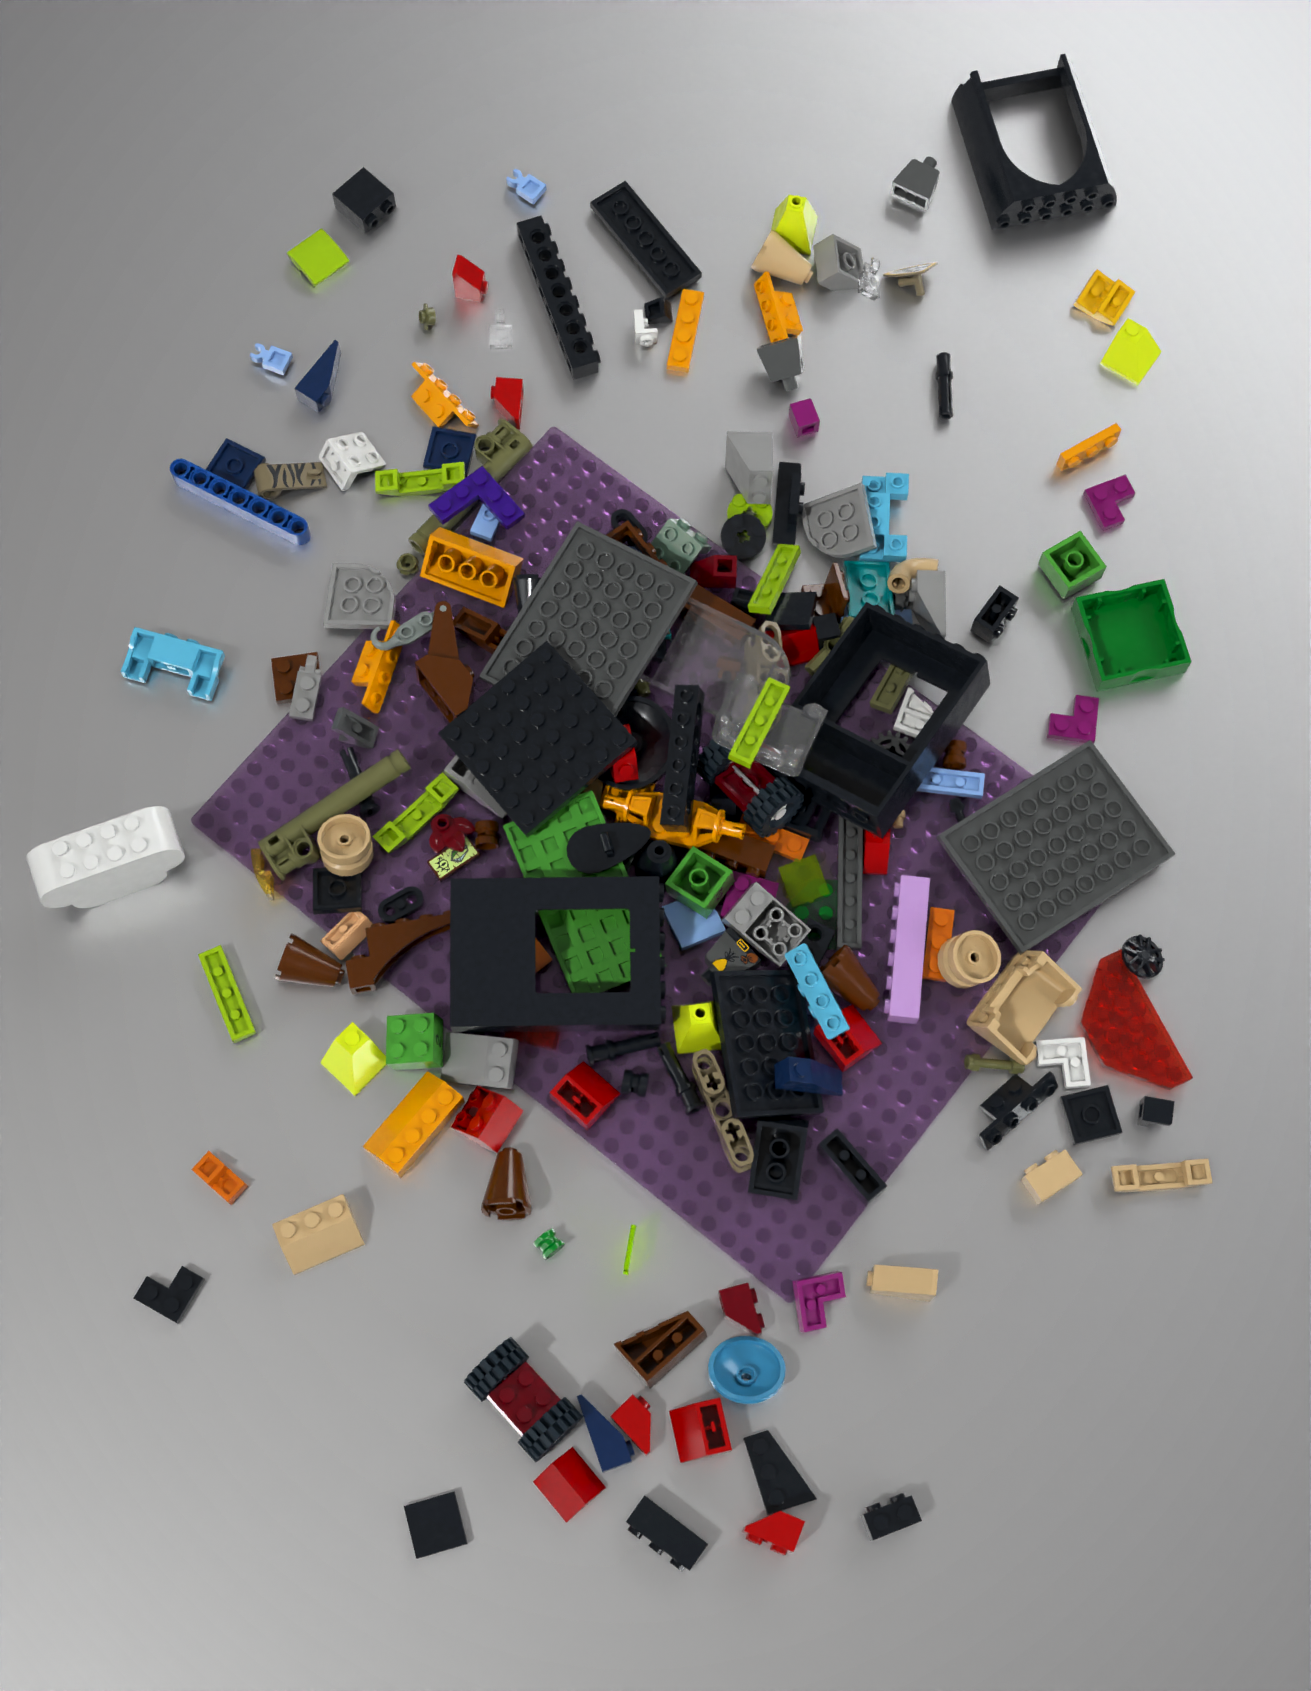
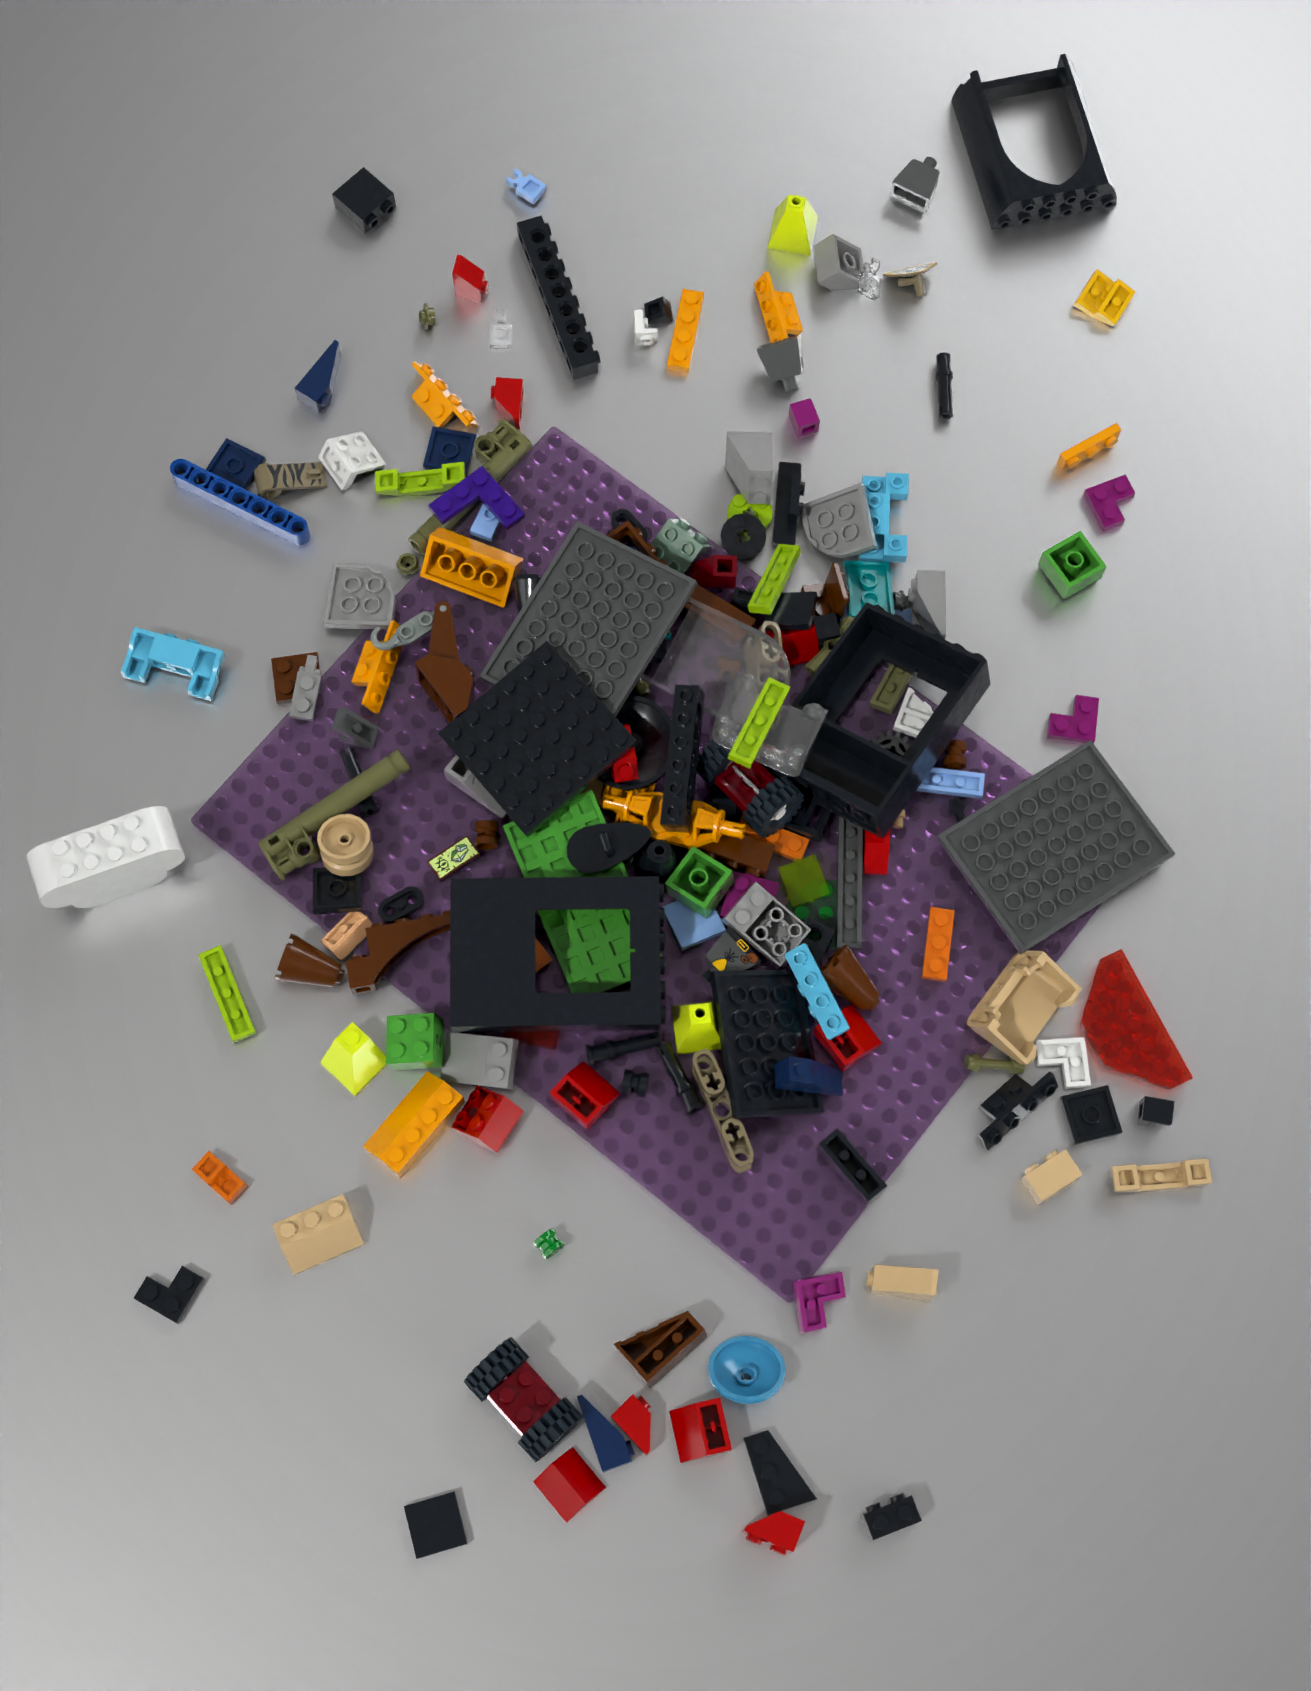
light blue plate [250,343,293,375] -> none
clear yellow slope [251,848,274,901] -> none
lime slope [286,228,350,287] -> none
lime slope [372,772,459,854] -> none
dark red plate [429,814,475,854] -> none
reddish brown slope [453,607,507,654] -> none
reddish brown cone [481,1147,532,1220] -> none
black plate [590,181,702,299] -> none
clear neon green piece [623,1225,637,1275] -> none
black brick [626,1495,708,1572] -> none
dark red slope [718,1283,765,1337] -> none
black slope [748,1116,809,1201] -> none
tan cone [751,230,813,285] -> none
lavender brick [883,875,930,1024] -> none
tan cylinder [887,558,939,594] -> none
tan wheel [938,930,1001,989] -> none
black brick [970,585,1019,643] -> none
green tile [1071,579,1192,692] -> none
neon yellow slope [1100,318,1161,386] -> none
black wheel [1122,934,1165,979] -> none

